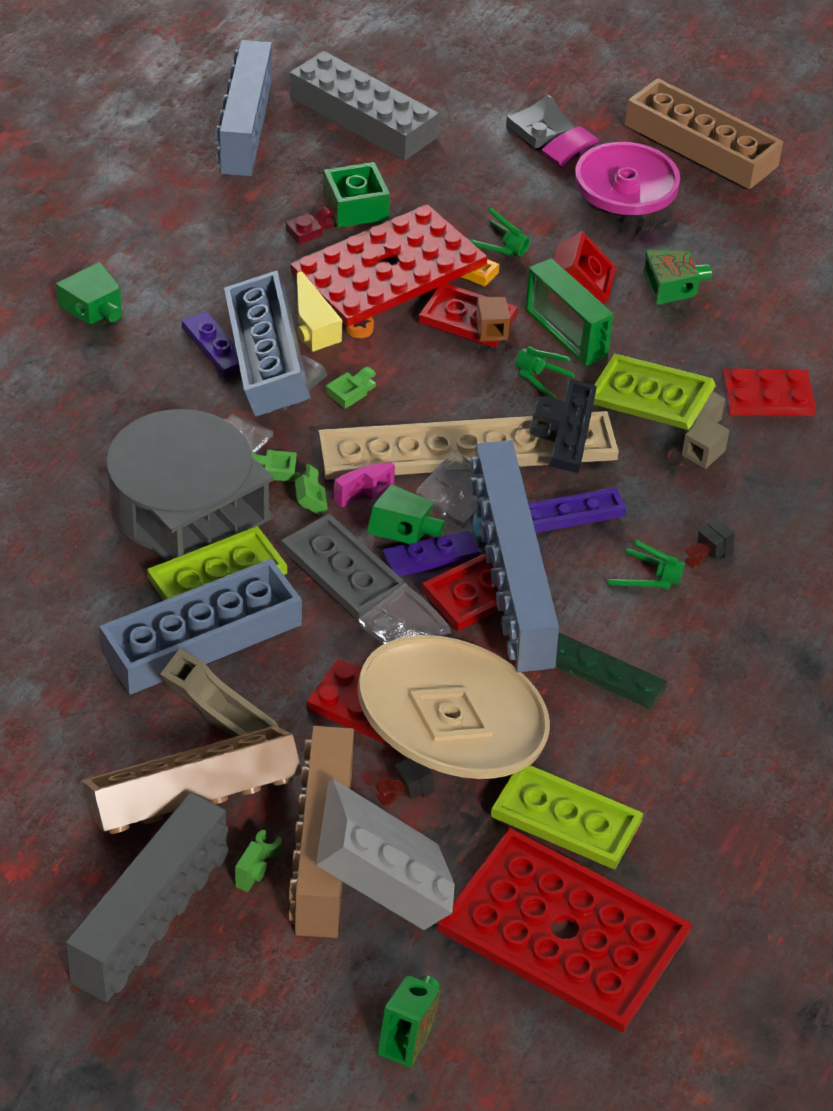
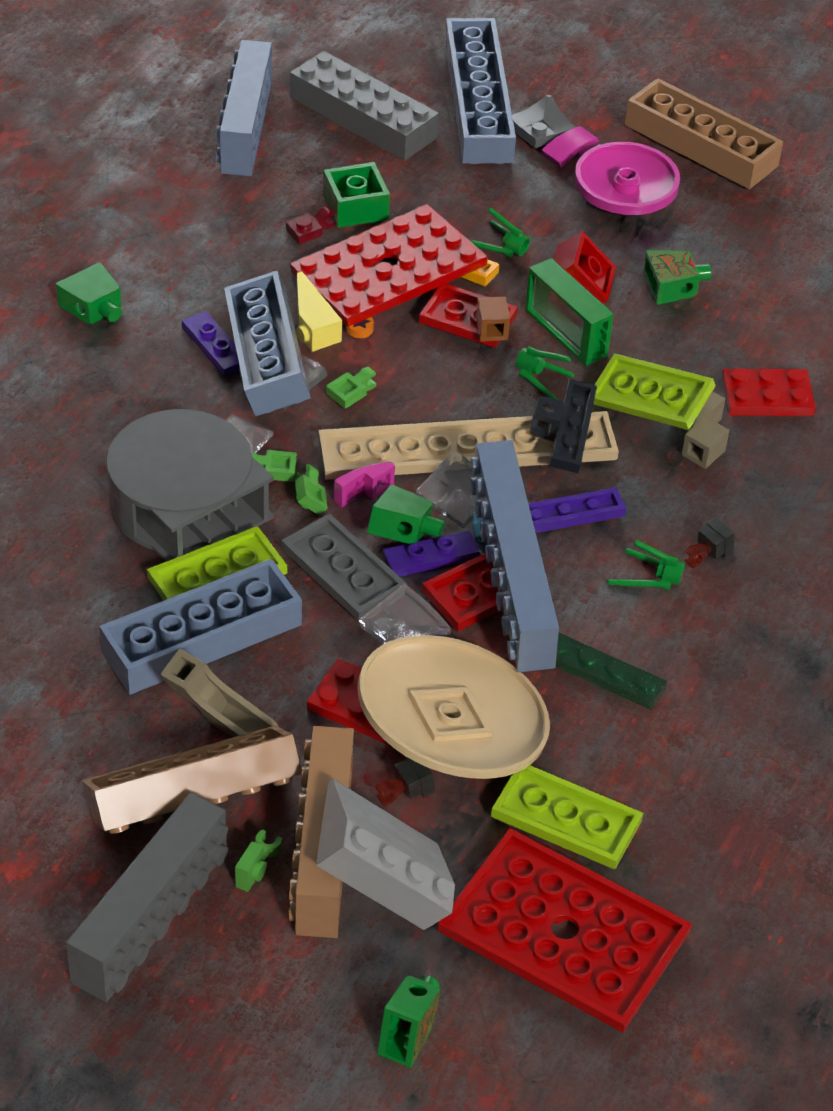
none -> sand blue brick [445,18,516,164]

